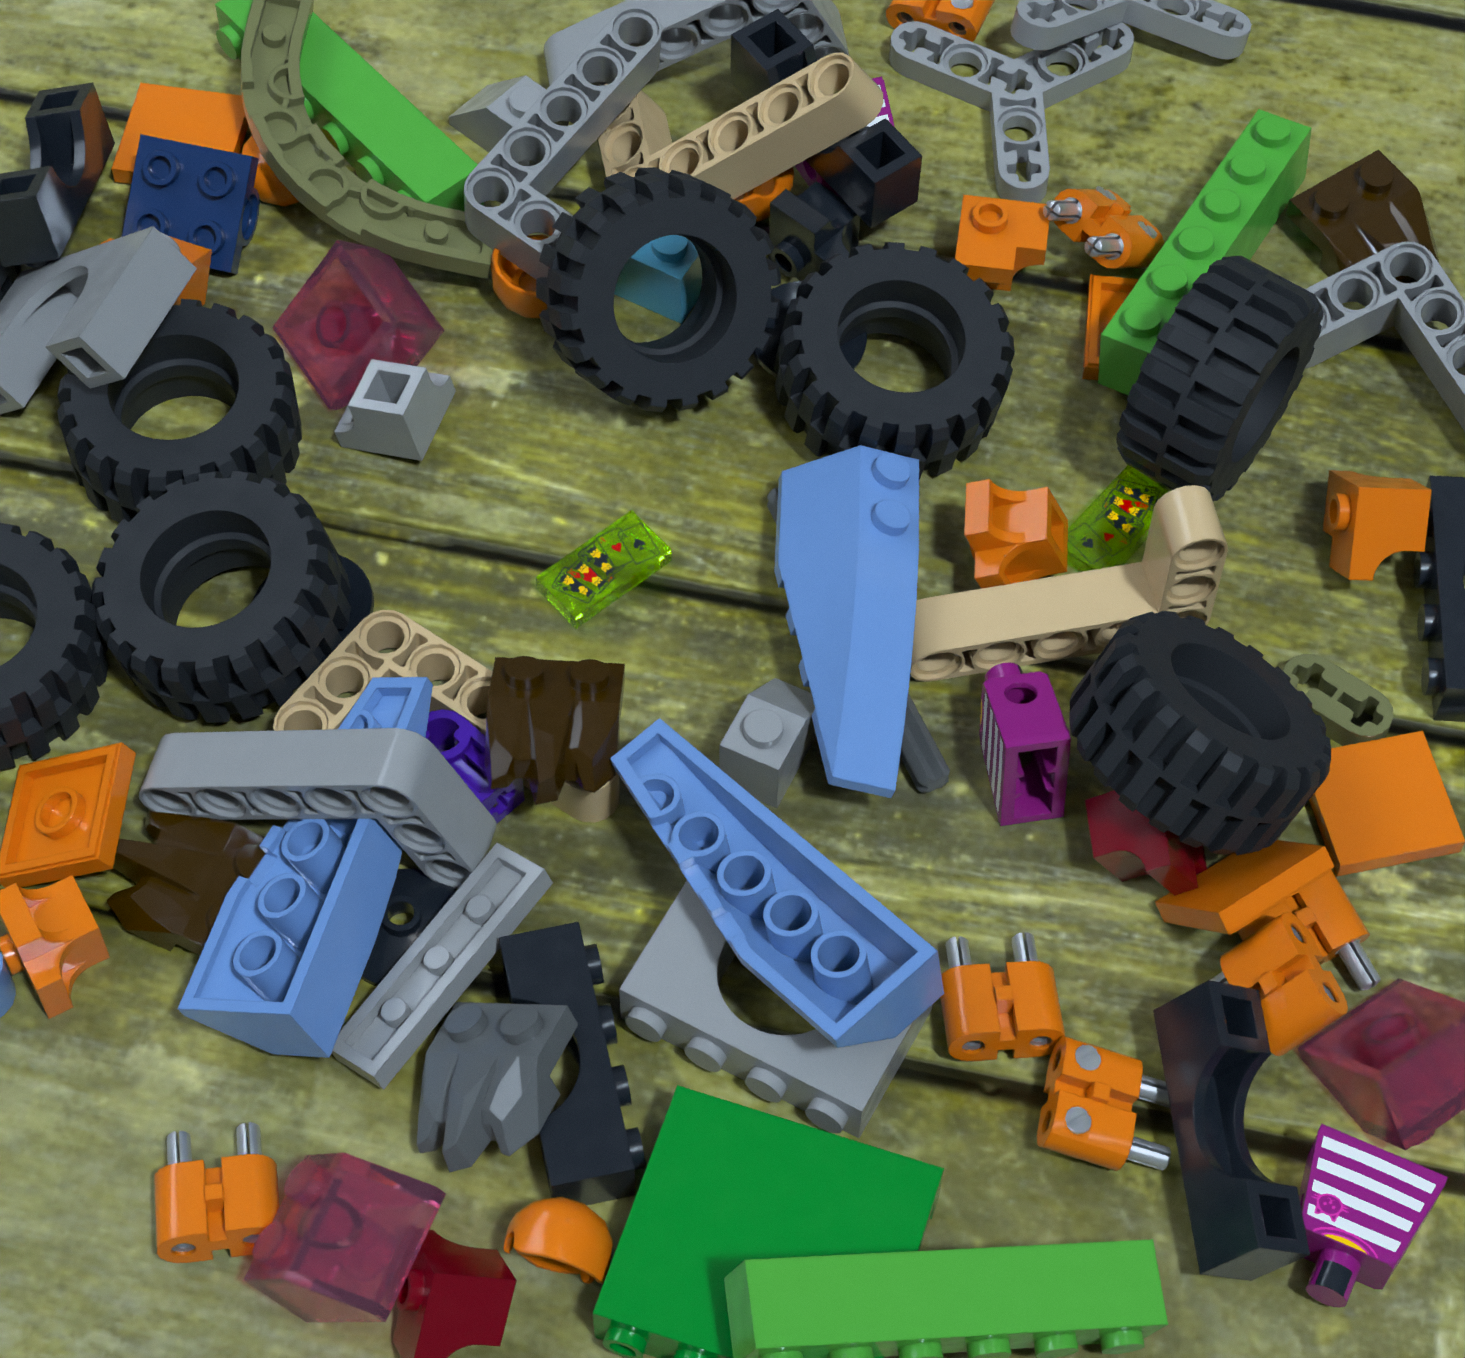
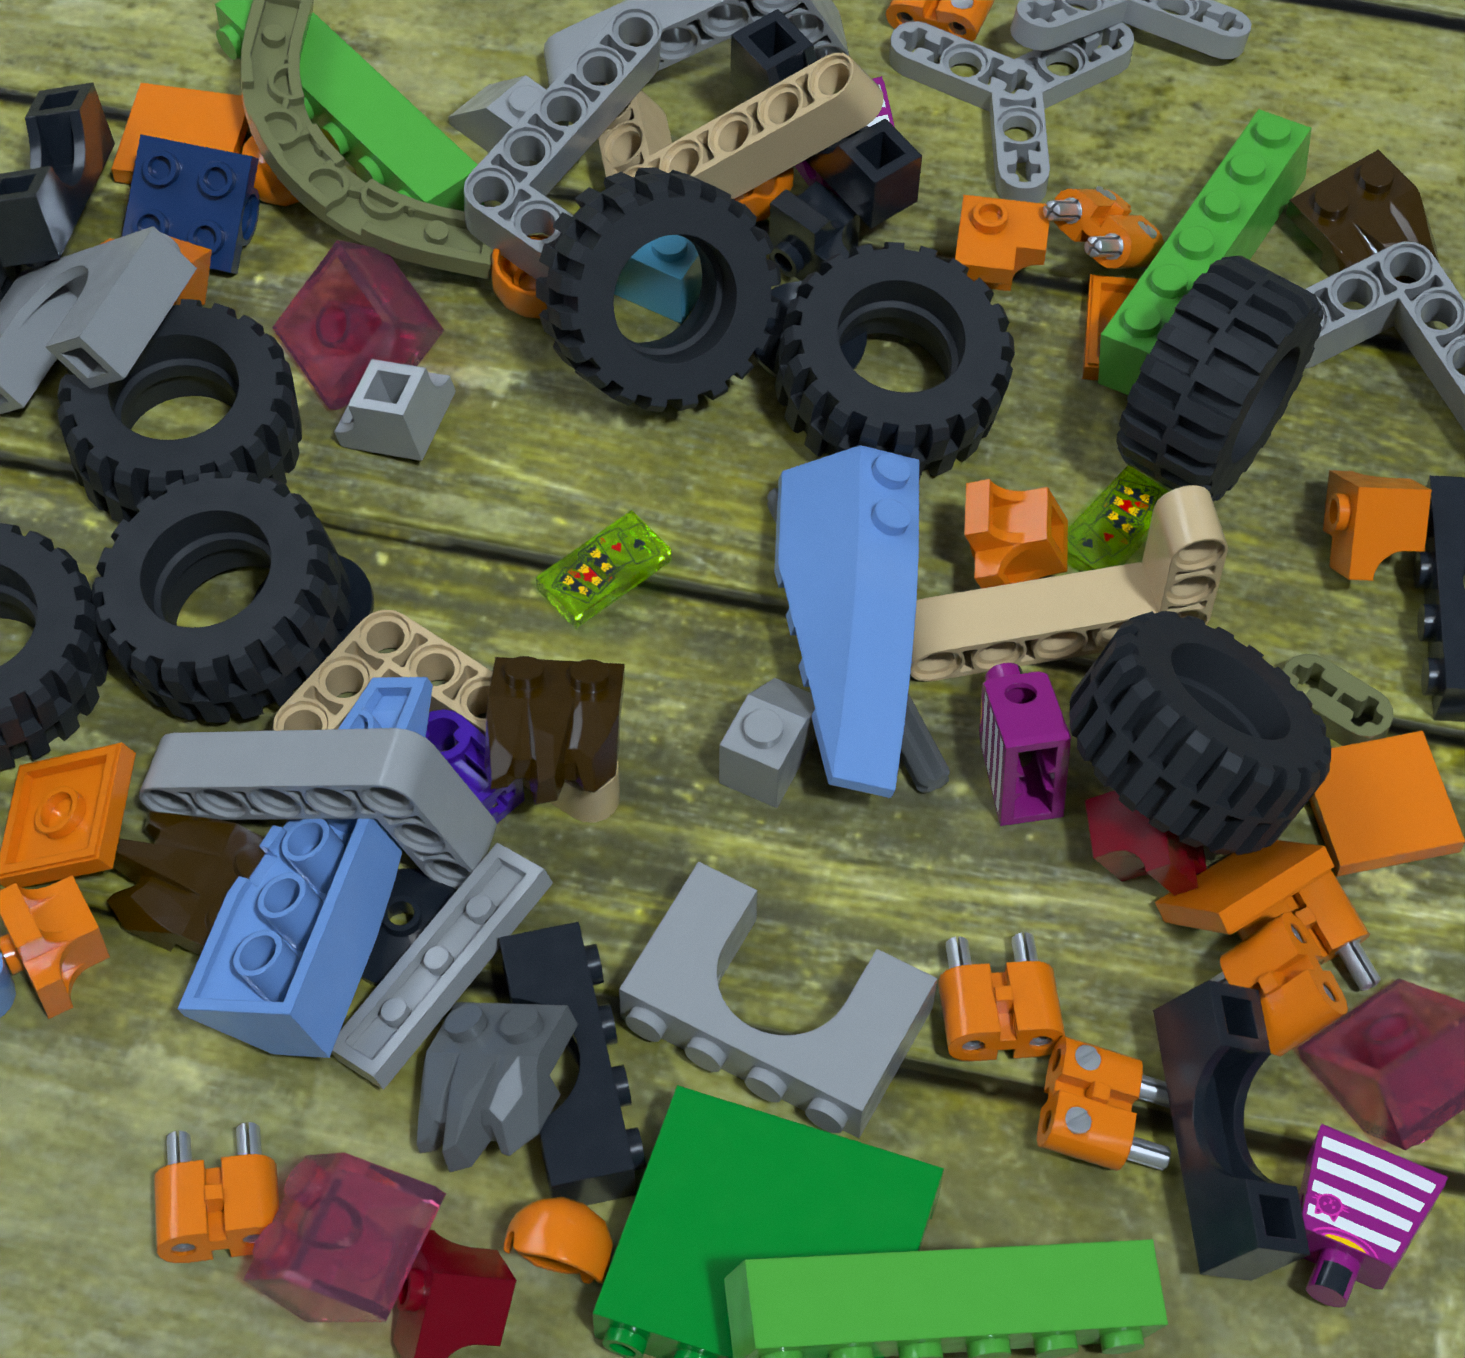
medium blue wedge [610,718,944,1048] -> none

